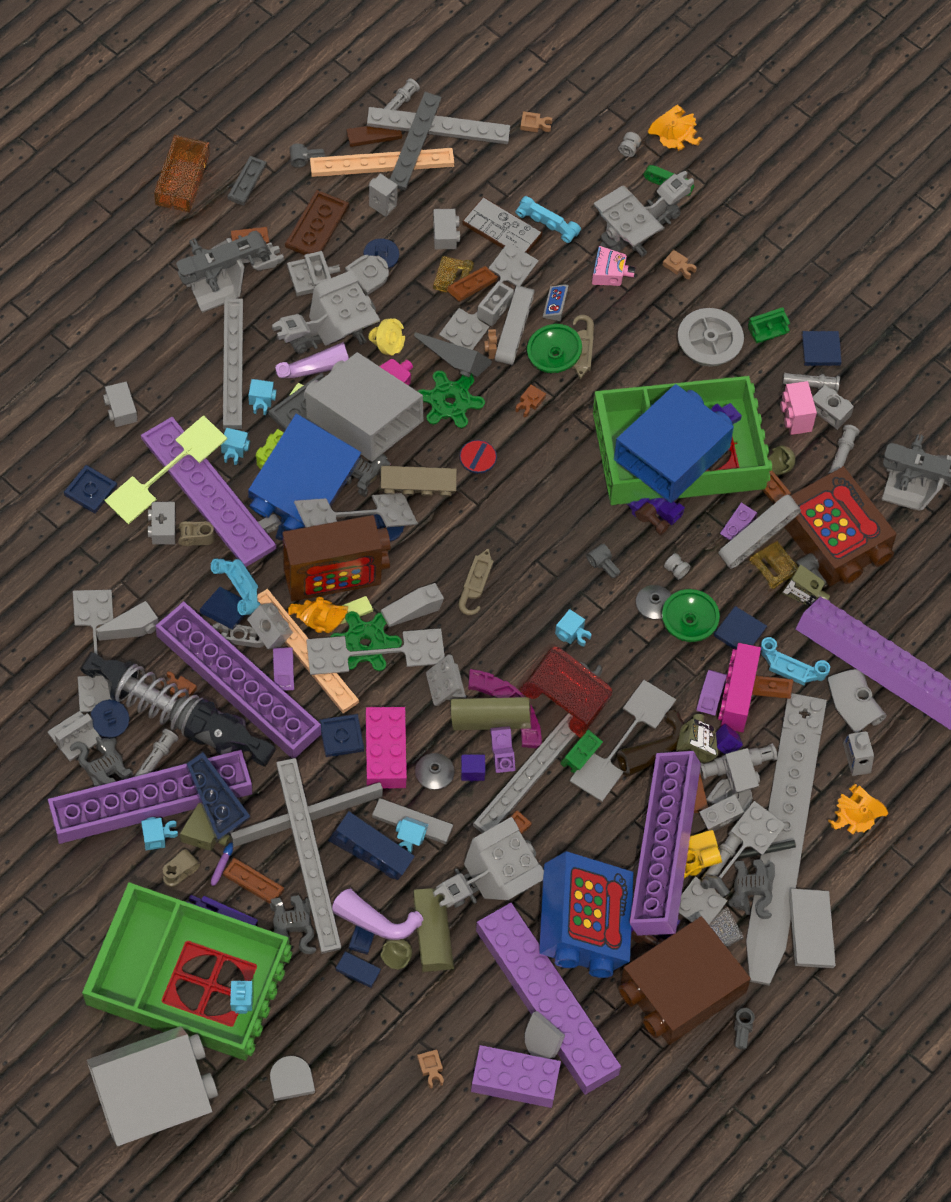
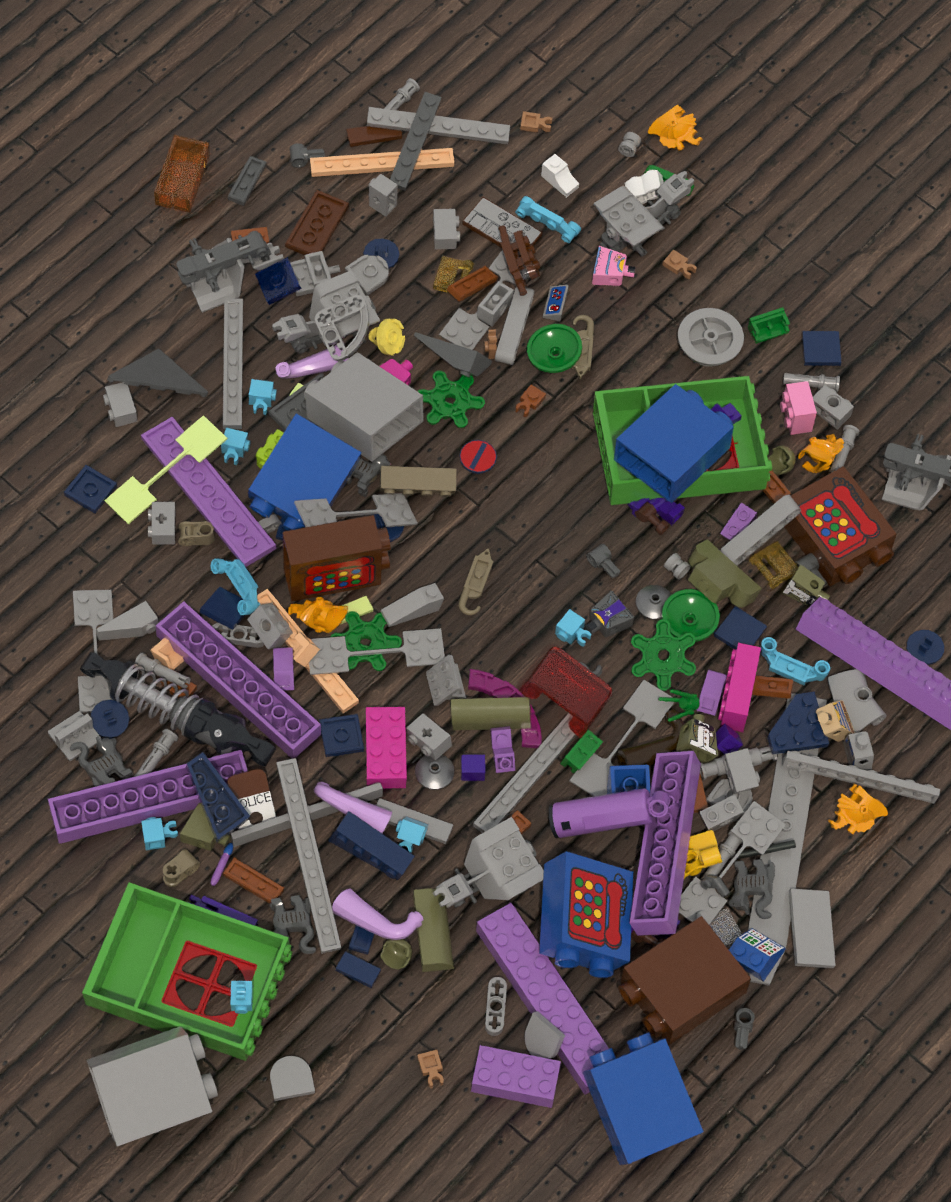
none -> dark grey tile [107,349,208,397]
none -> light grey pin [135,653,191,689]
none -> light nougat panel [151,638,184,670]
none -> piece [227,768,276,830]
none -> clear blue tile [255,257,302,305]
none -> light nougat panel [293,632,320,667]
none -> lavender animal [314,781,392,833]
none -> light grey beam [315,295,369,361]
none -> light grey brick [406,713,452,761]
none -> light grey beam [485,977,507,1036]
none -> reddish brown piece [498,225,541,296]
none -> white arch [541,154,579,198]
none -> medium lavender piece [549,788,670,839]
none -> blue brick [582,1032,703,1165]
none -> dark grey torso [585,591,634,637]
none -> blue slope [607,765,650,794]
none -> white brick [625,170,664,204]
none -> green plate [631,619,696,691]
none -> green plant [658,689,700,722]
none -> olive brick [688,539,762,608]
none -> blue slope [729,928,786,982]
none -> dark blue plate [767,692,829,755]
none -> light grey plate [782,751,940,803]
none -> light orange helmet [798,434,844,473]
none -> tan torso [816,700,855,742]
none -> dark blue piece [906,630,944,665]

